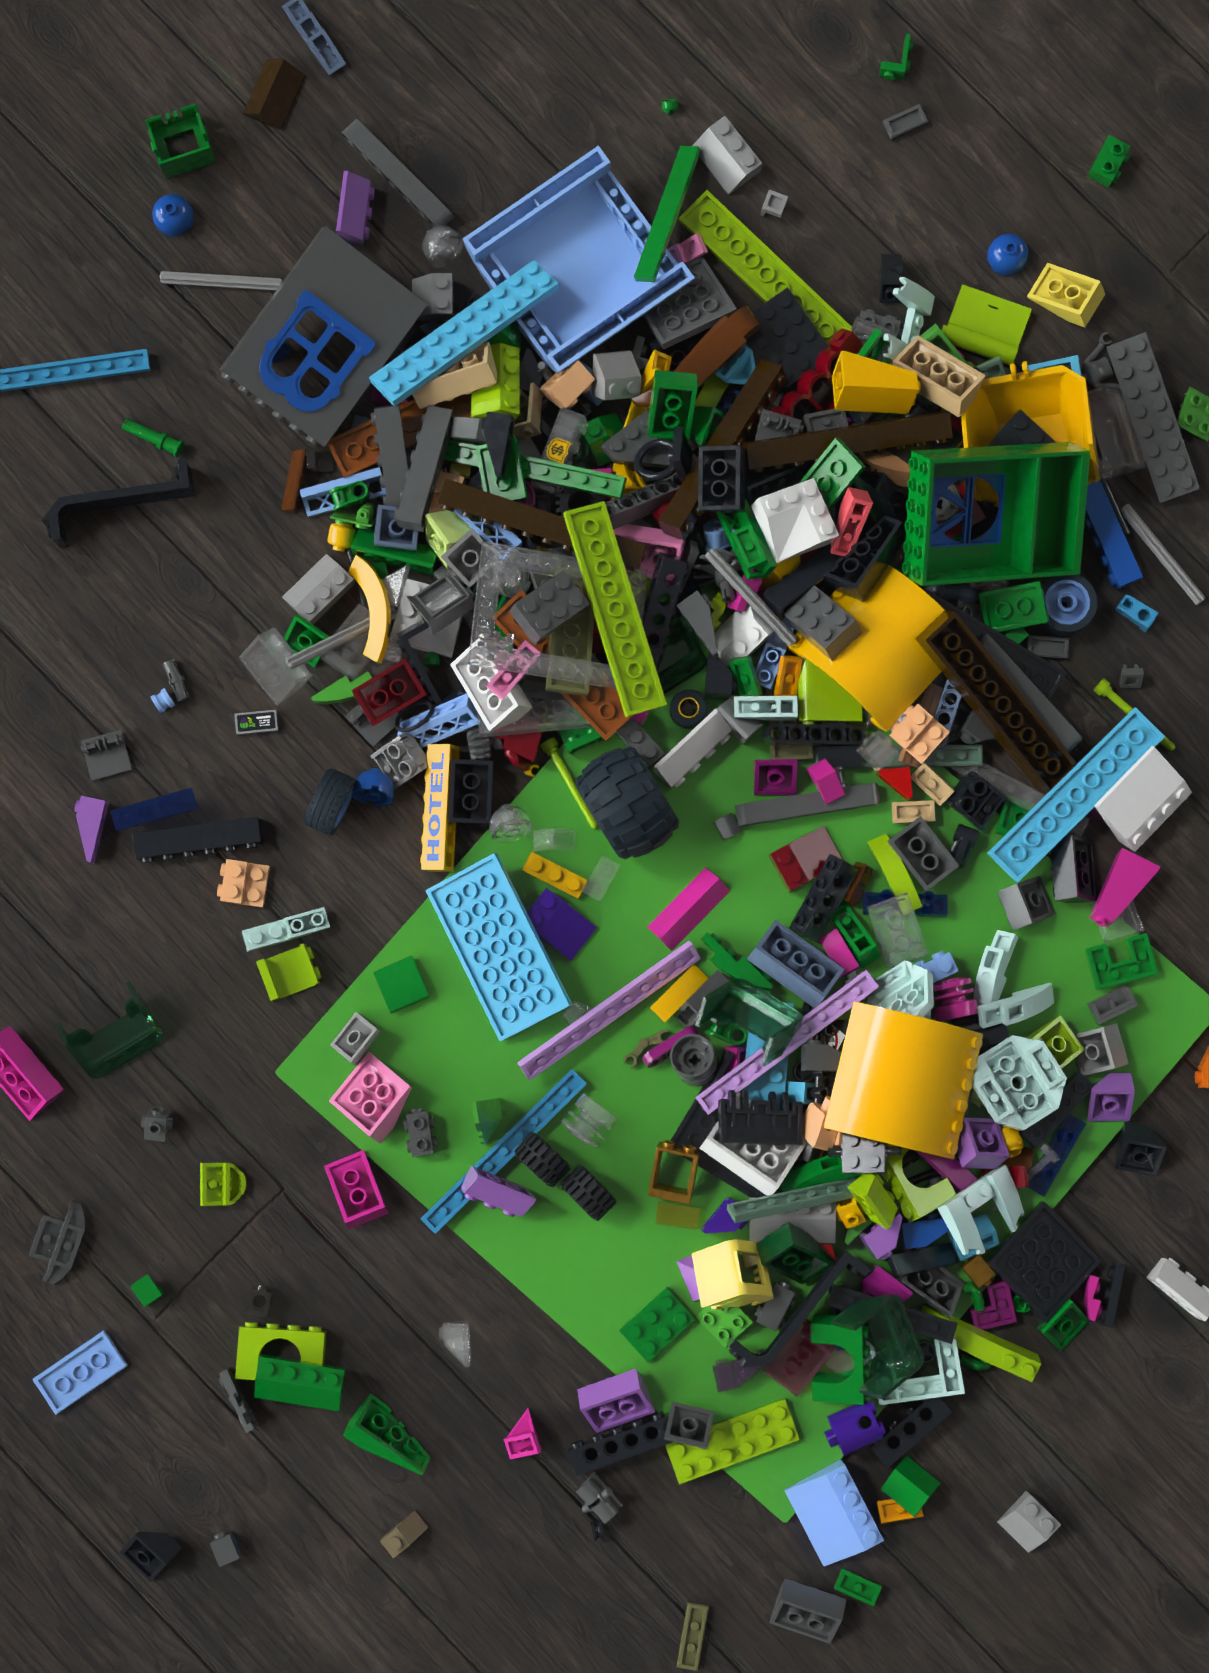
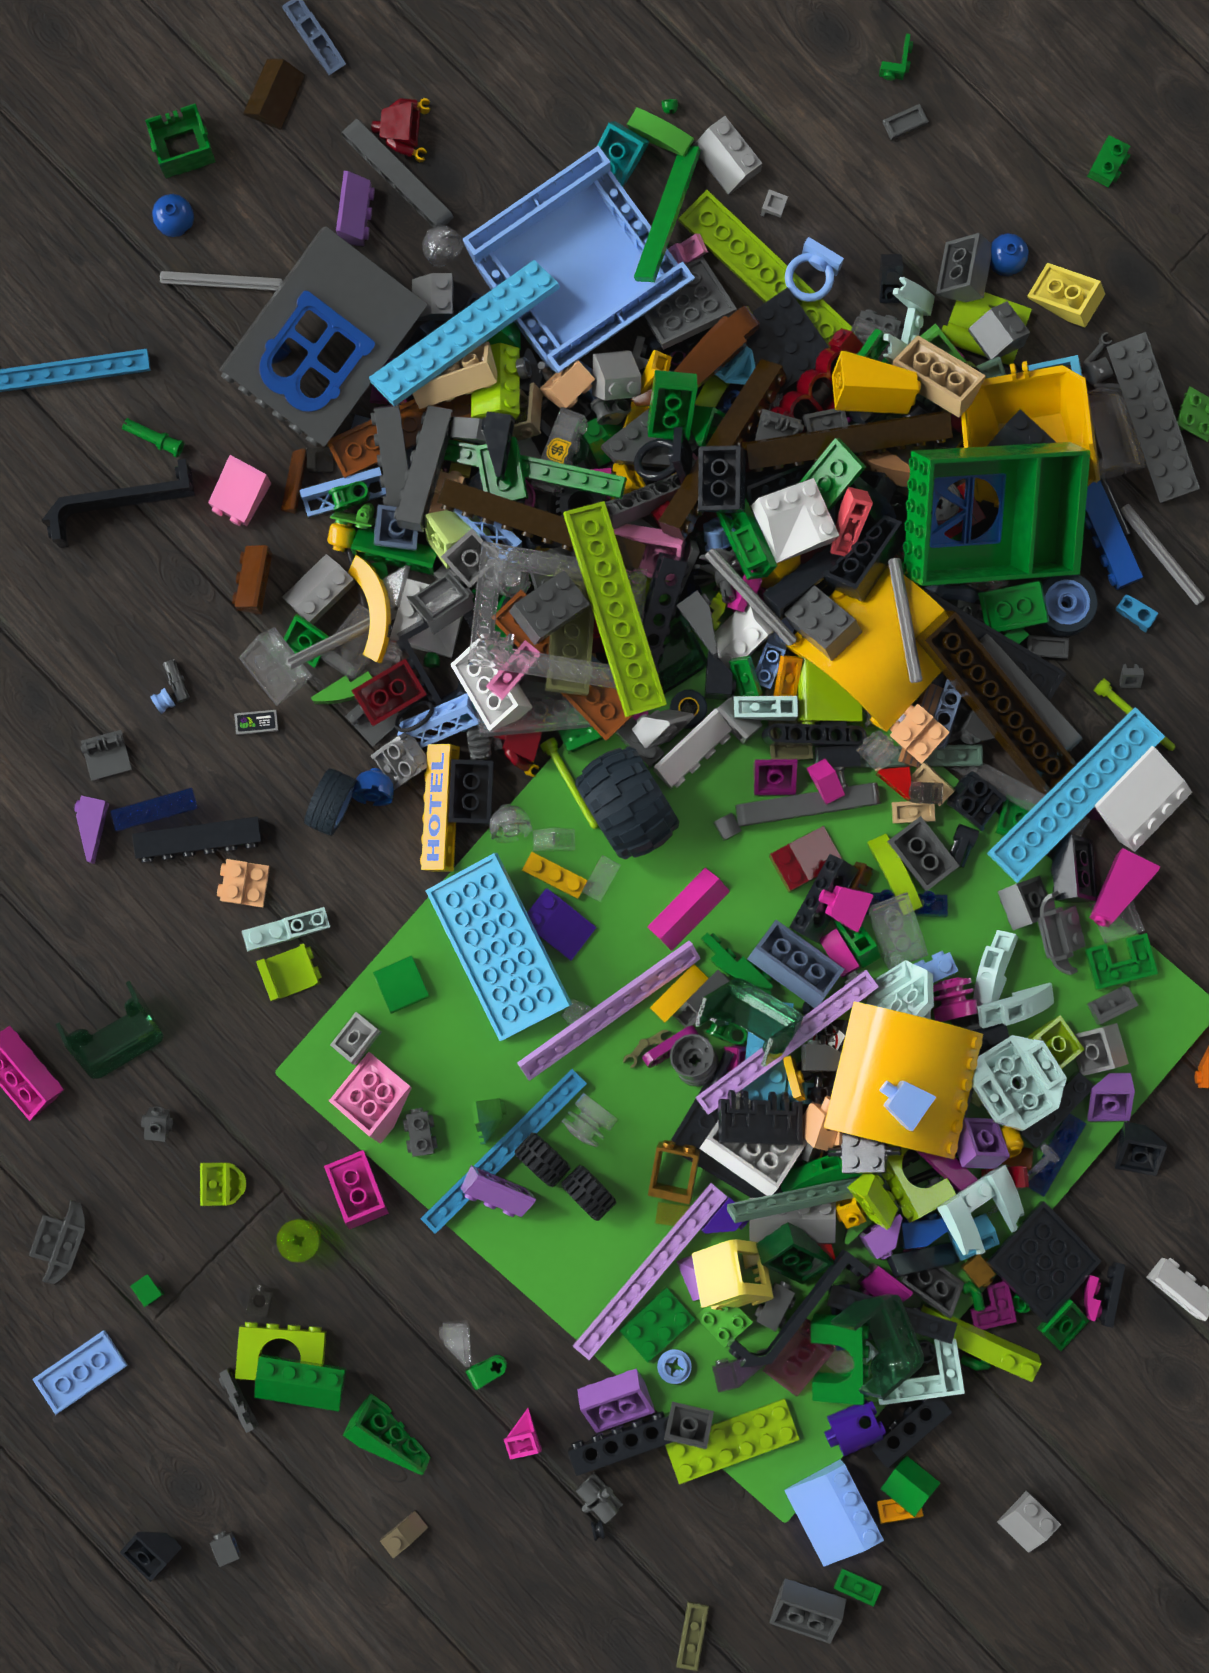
none -> bright pink slope [208,455,271,526]
none -> reddish brown slope [232,545,273,614]
none -> clear neon green brick [277,1218,322,1262]
none -> dark red torso [371,98,430,162]
none -> green piece [465,1355,507,1390]
none -> dark grey tile [516,357,532,379]
none -> lavender plate [573,1183,727,1360]
none -> dark grey piece [590,398,632,425]
none -> teal slope [597,121,650,187]
none -> bright green slope [627,107,694,157]
none -> light grey slope [632,709,695,749]
none -> light blue gear [657,1349,691,1384]
none -> yellow plate [783,1056,806,1102]
none -> light blue tile [785,237,844,302]
none -> dark pink torso [819,885,874,932]
none -> light blue torso [879,1081,936,1131]
none -> light grey axle [888,558,922,683]
none -> clear smoke brick [909,781,943,804]
none -> dark grey slope [936,233,992,302]
none -> slope [968,301,1030,360]
none -> dark grey plate [1037,891,1086,975]

